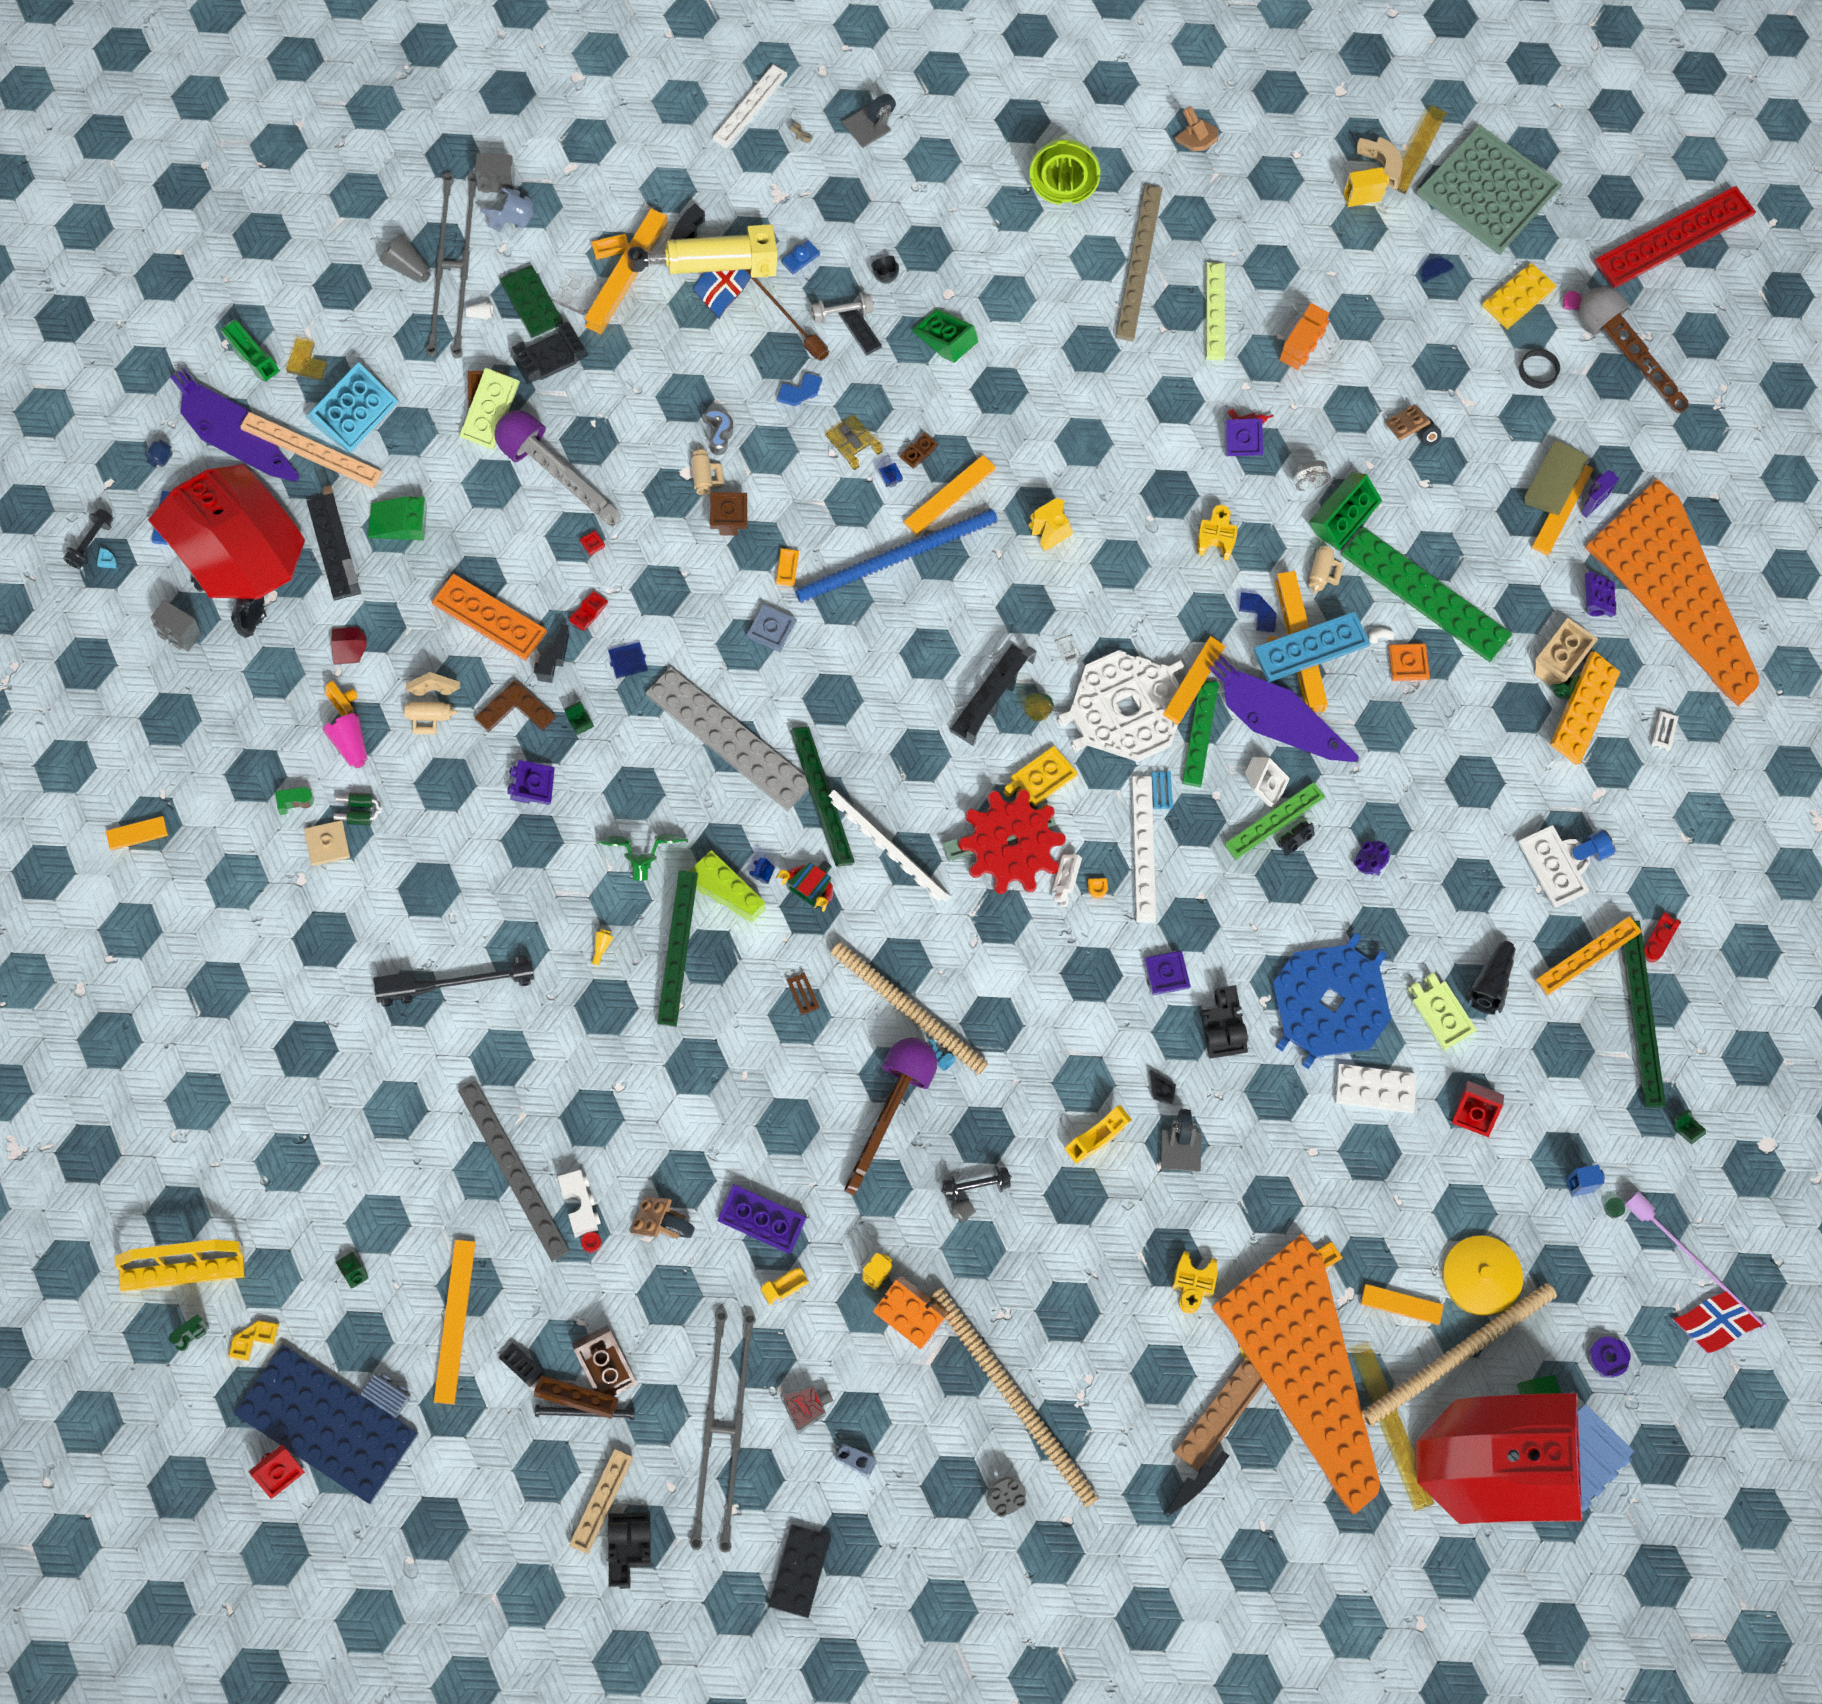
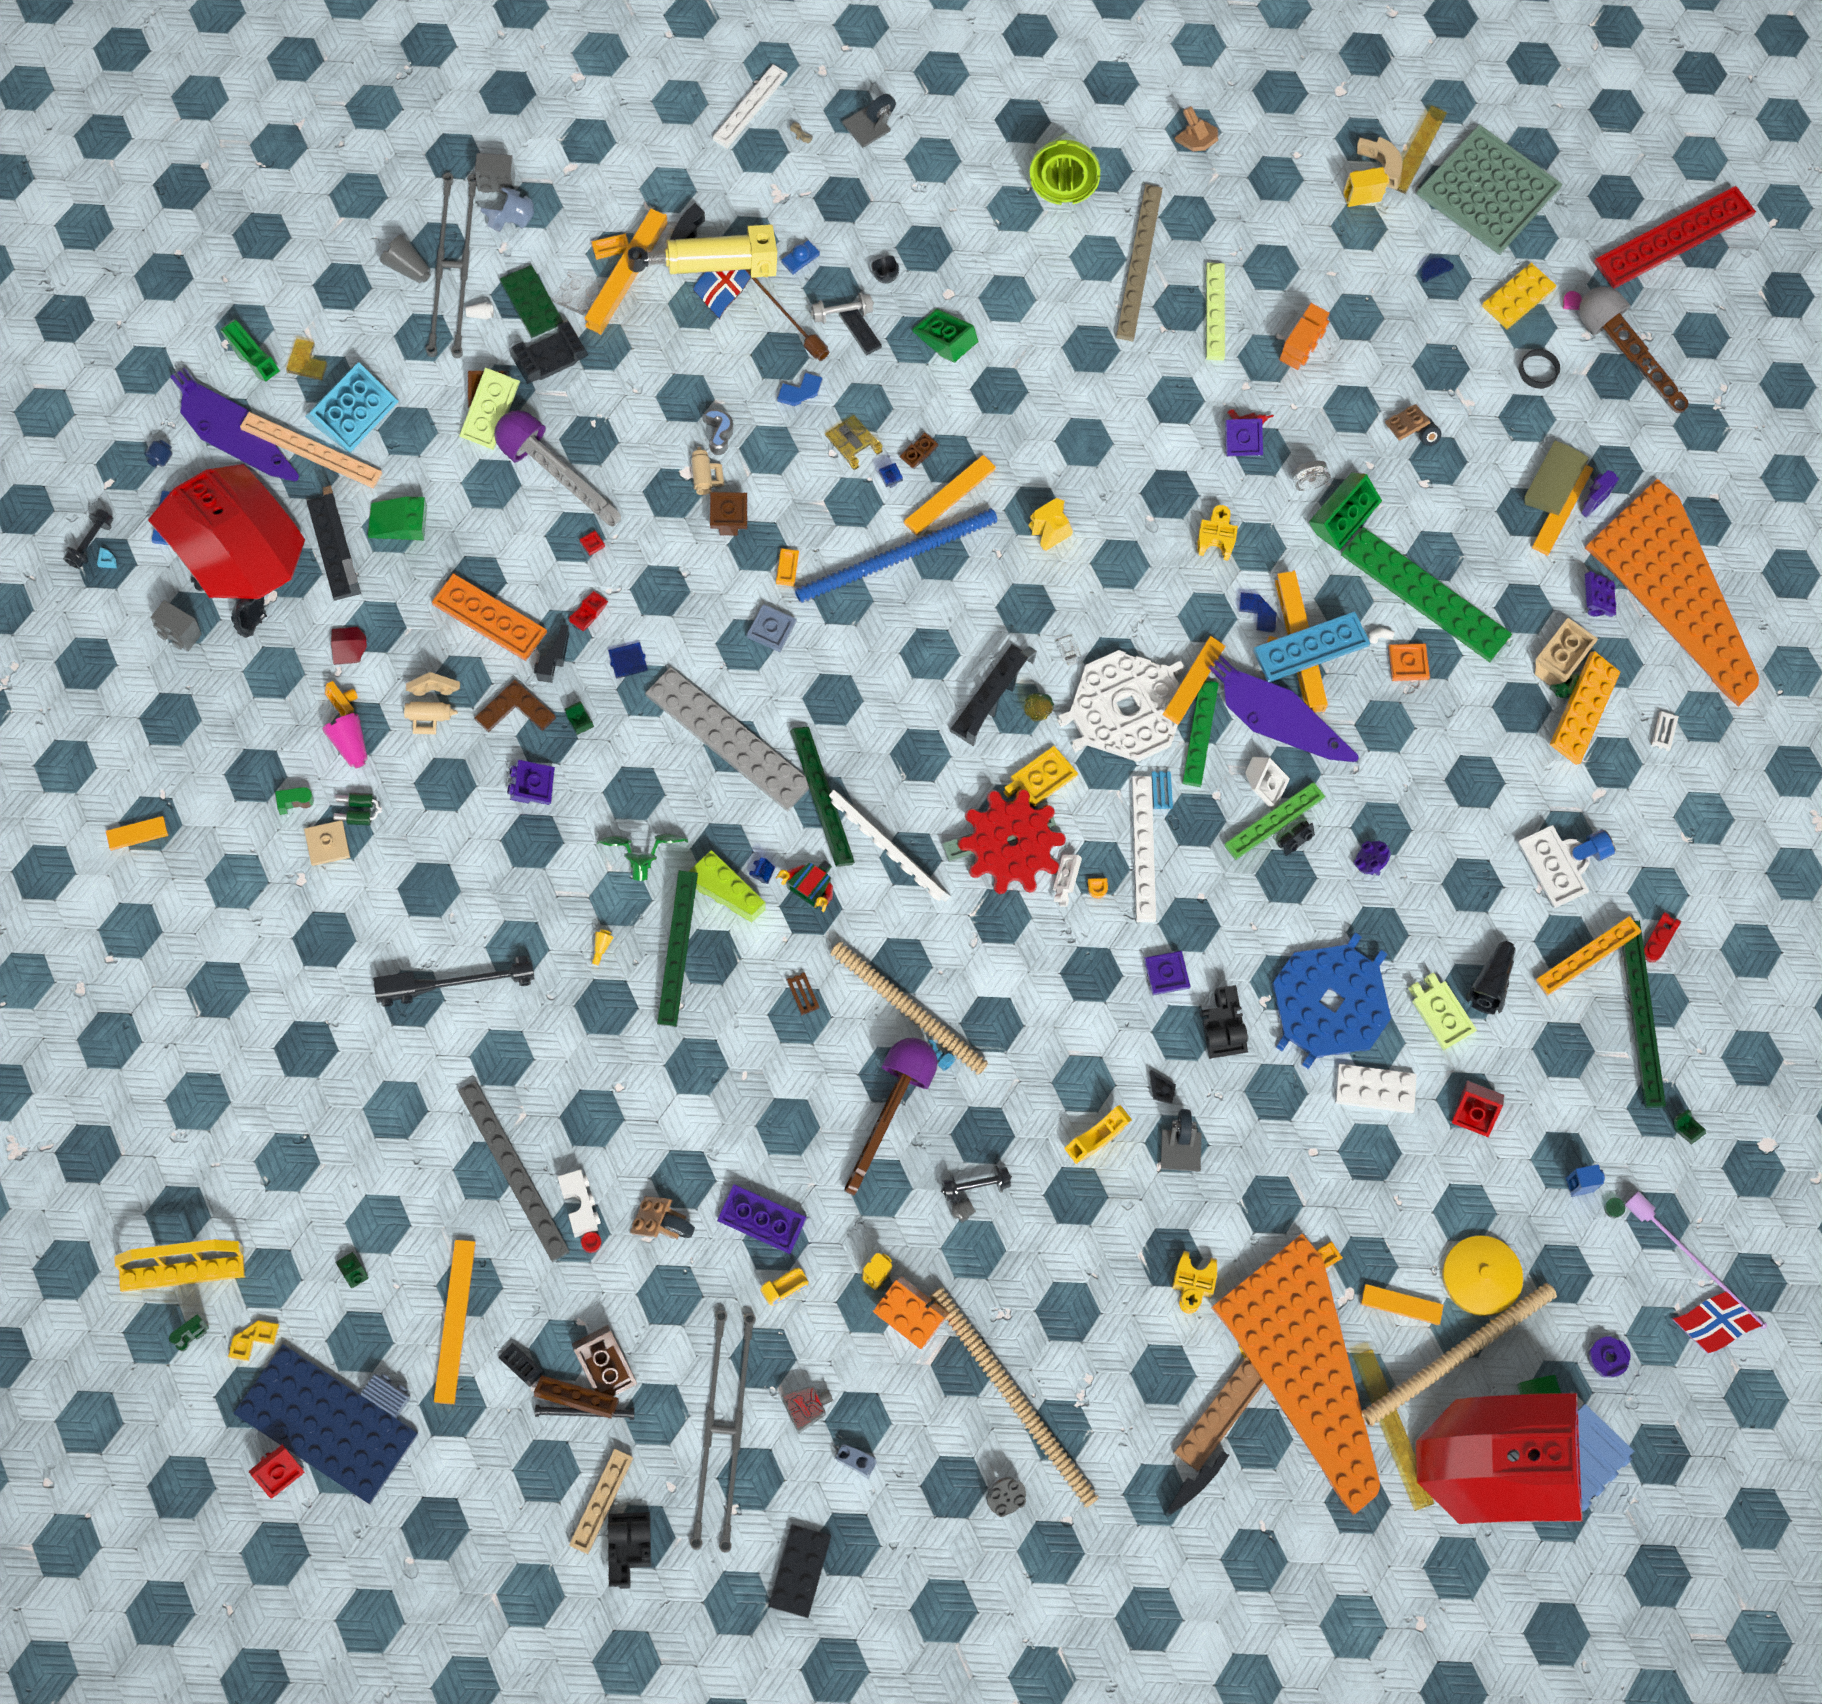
tan piece [1309,546,1344,594] -> none

